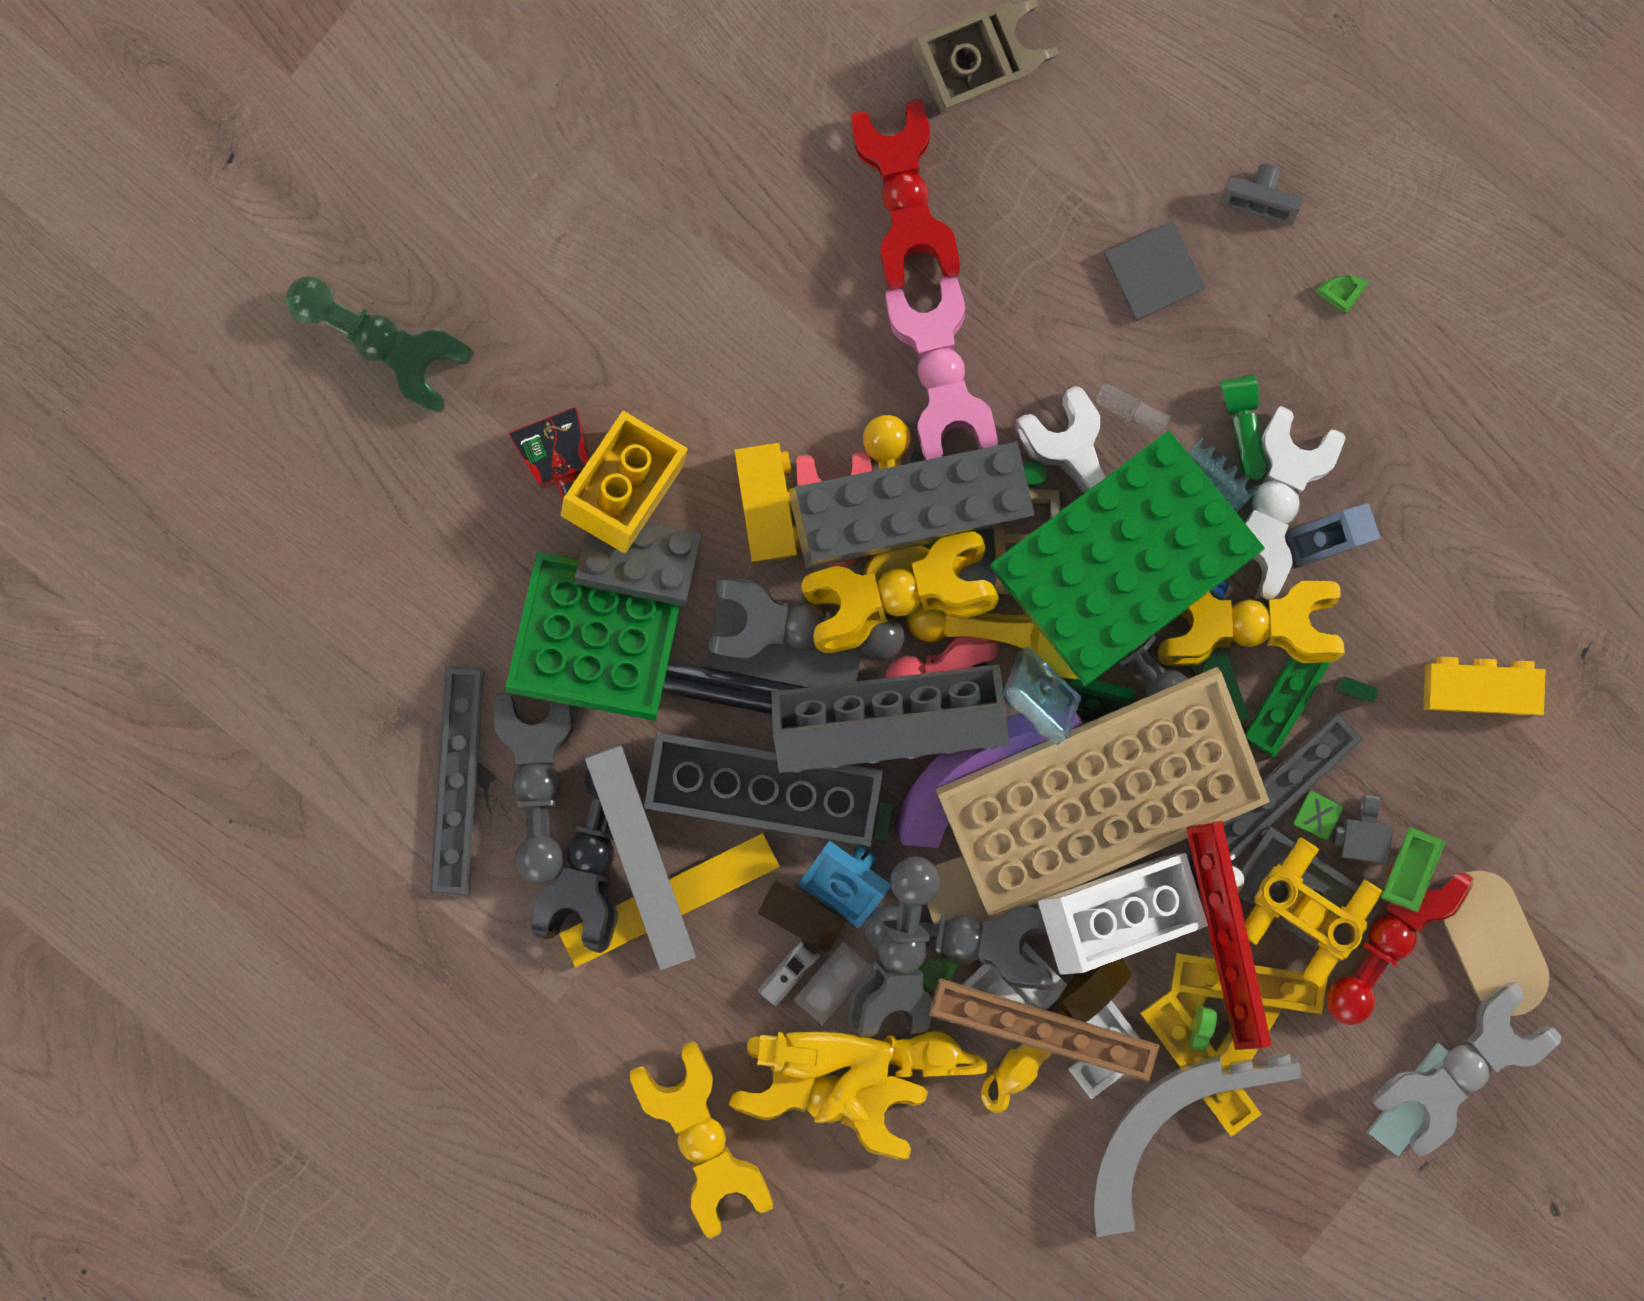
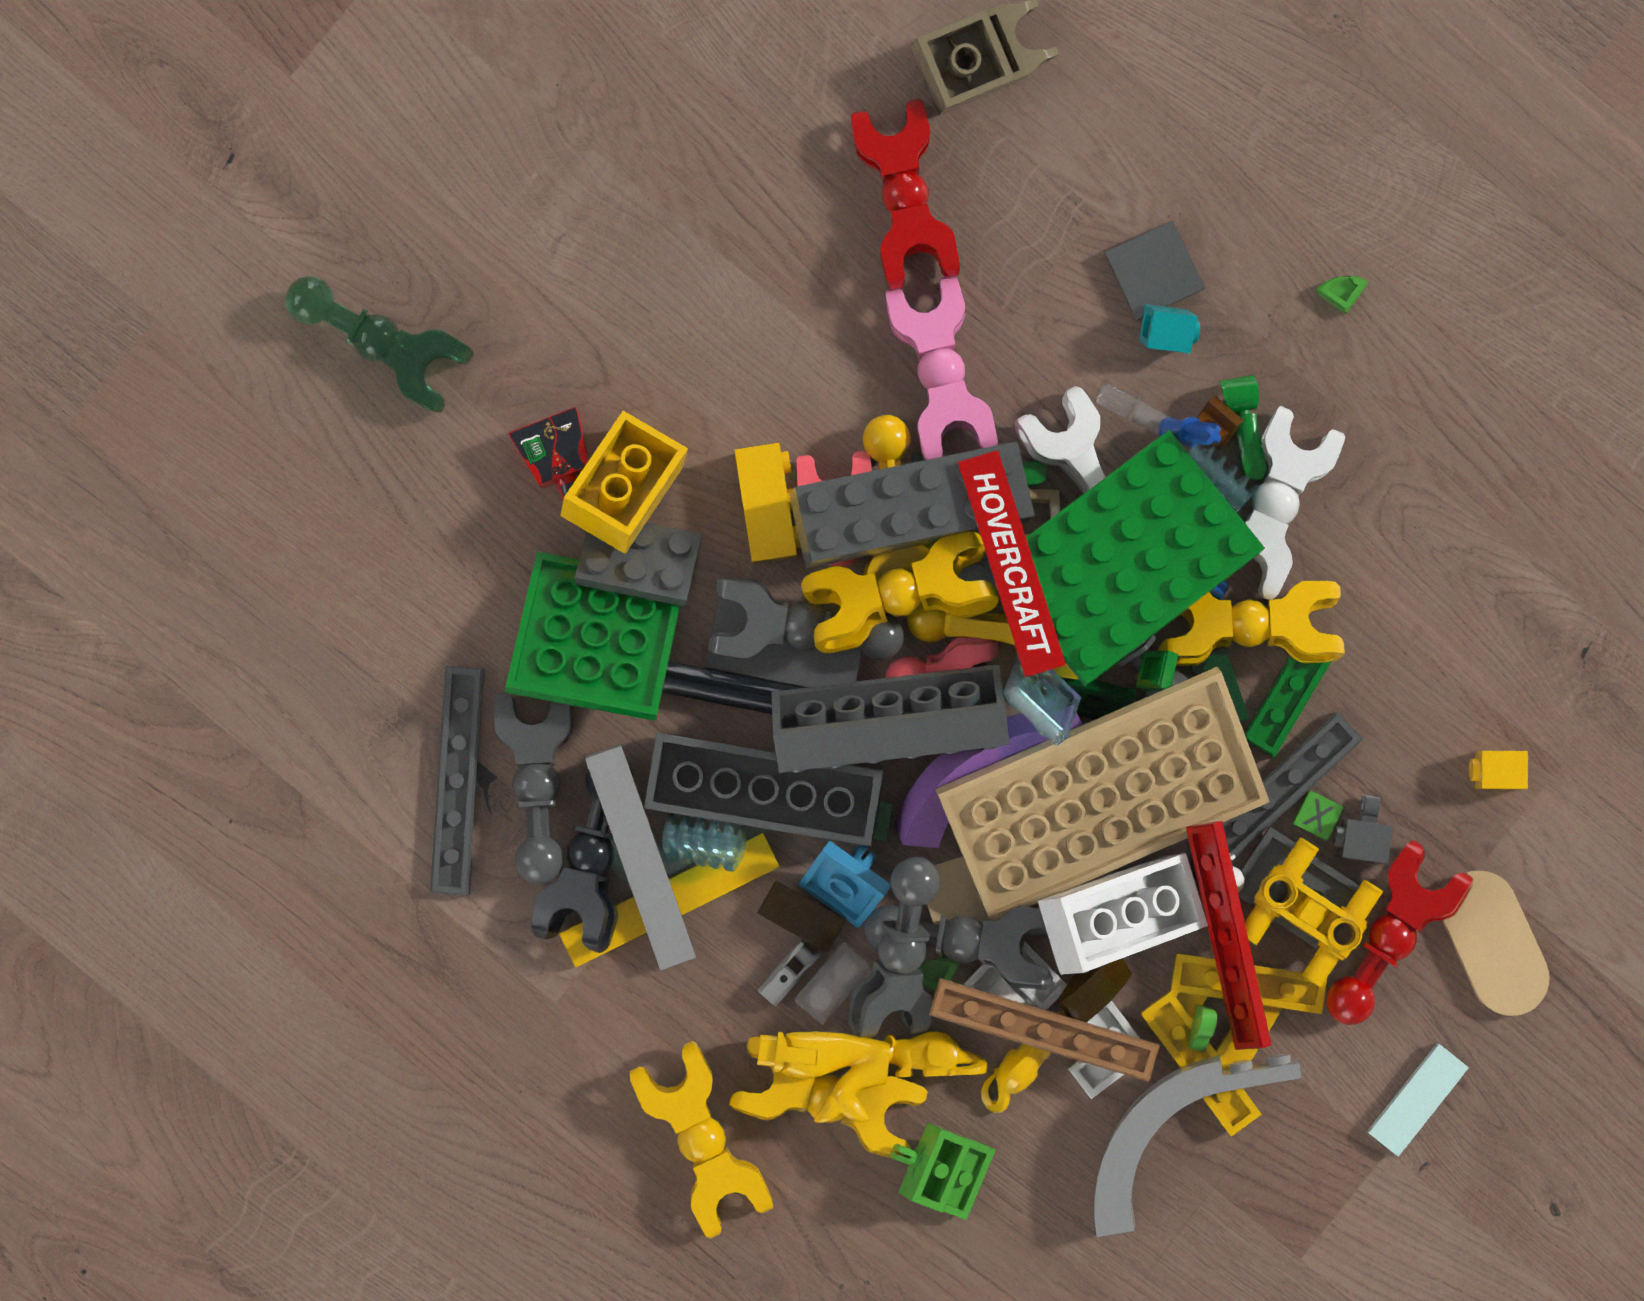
dark grey tile [1220,164,1303,225] -> none
sand blue slope [1286,503,1381,568] -> none
dark green tile [1333,676,1378,704] -> none
light grey piece [1372,982,1561,1156] -> none
bright green tile [1381,827,1446,913] -> none
yellow brick [1423,657,1546,716] -> none
none -> clear light blue piece [662,813,746,872]
none -> bright green plate [890,1122,996,1220]
none -> red sticker [958,450,1066,677]
none -> green tile [1136,651,1178,691]
none -> teal brick [1139,304,1200,354]
none -> blue axle [1159,417,1221,447]
none -> reddish brown tile [1197,396,1244,451]
none -> yellow brick [1469,751,1528,789]

